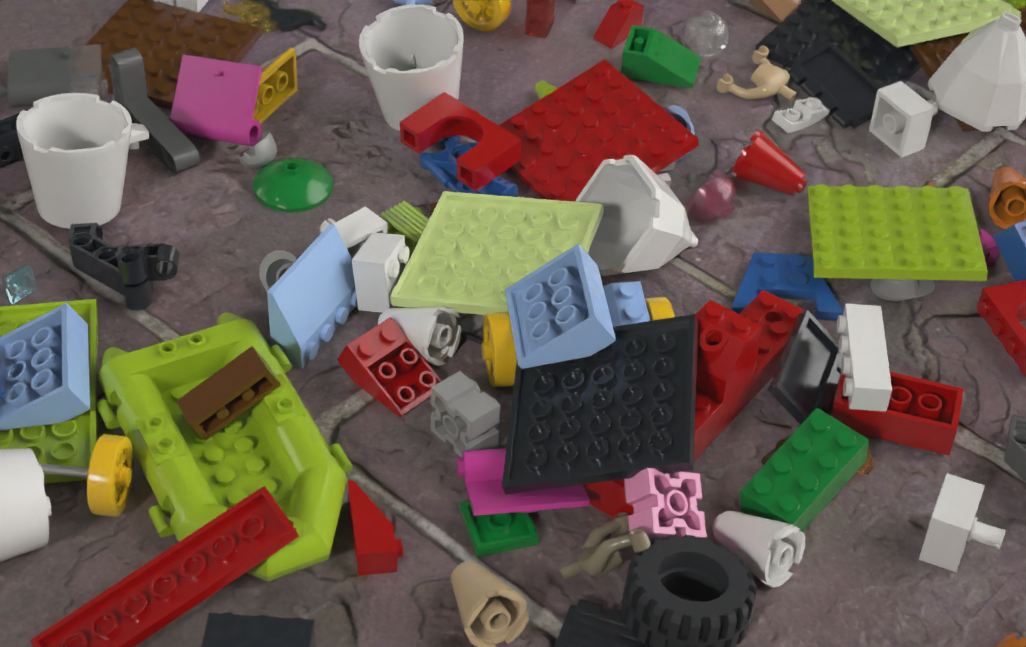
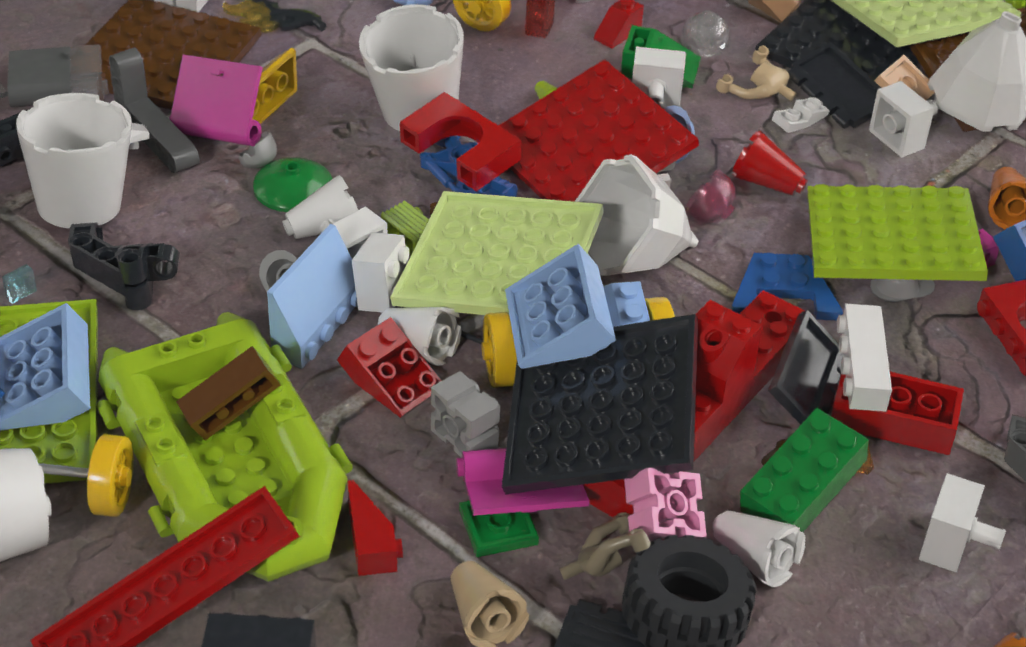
none -> white cone [282,175,358,239]
none -> white brick [632,47,686,108]
none -> light nougat plate [875,55,935,101]

